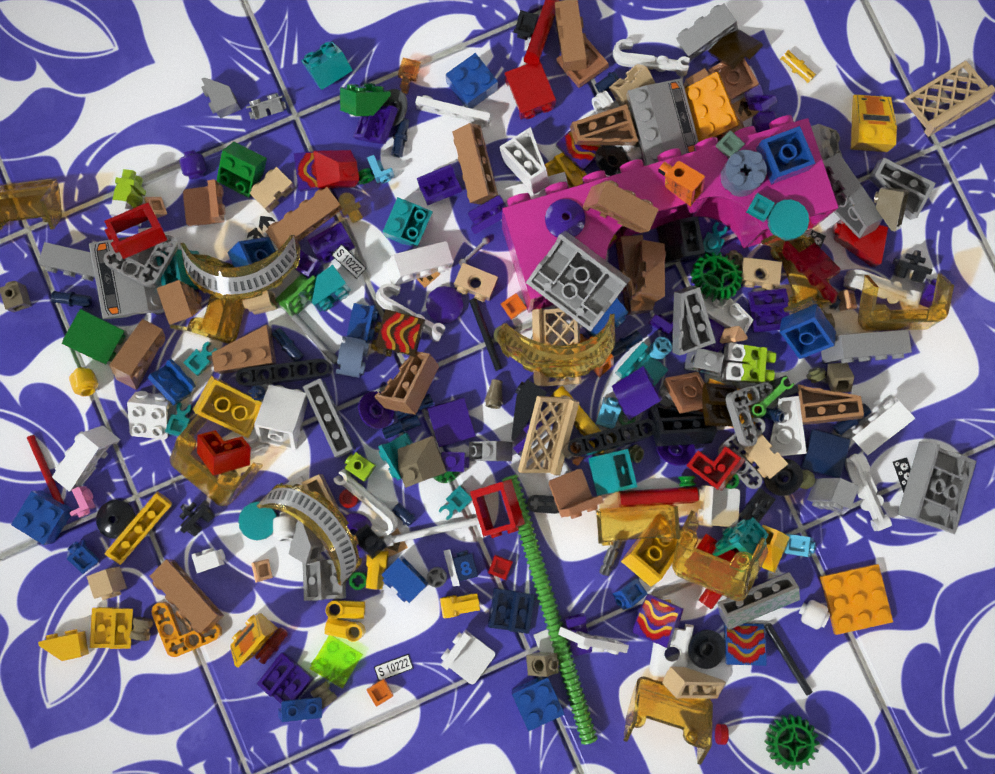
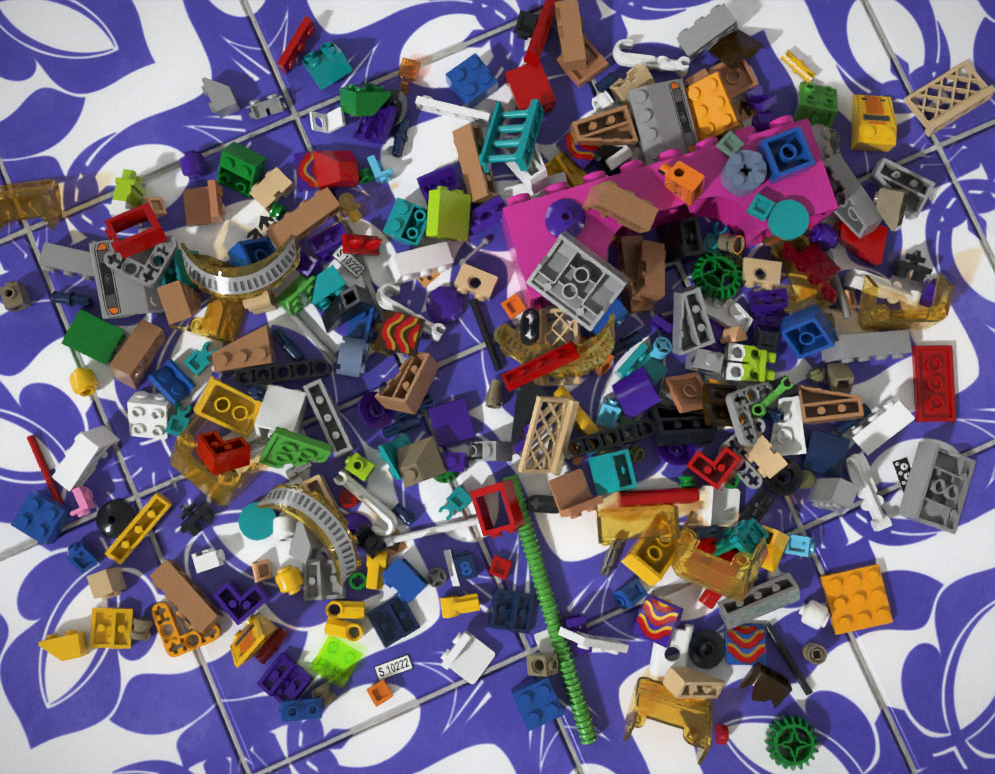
none -> dark purple brick [212,580,273,625]
none -> bright green plate [258,426,333,469]
none -> green bush [269,202,286,221]
none -> yellow head [275,564,304,595]
none -> red plate [277,16,315,74]
none -> light grey axle [285,460,317,479]
none -> white bracket [309,107,346,134]
none -> black slope [321,284,373,333]
none -> red tile [342,233,383,256]
none -> dark blue slope [366,596,421,648]
none -> lime brick [426,186,471,242]
none -> teal fence [479,99,544,173]
none -> red tile [502,341,580,392]
none -> black beam [520,308,540,346]
none -> white piece [605,145,634,170]
none -> dark blue pin [693,524,719,541]
none -> dark tan wheel [717,232,745,254]
none -> dark brown piece [739,662,792,708]
none -> black brick [752,324,780,351]
none -> bright green bracket [793,82,838,128]
none -> dark tan wheel [802,642,827,665]
none -> dark purple head [809,223,839,251]
none -> light grey bar [824,250,852,319]
none -> red tile [912,345,956,422]

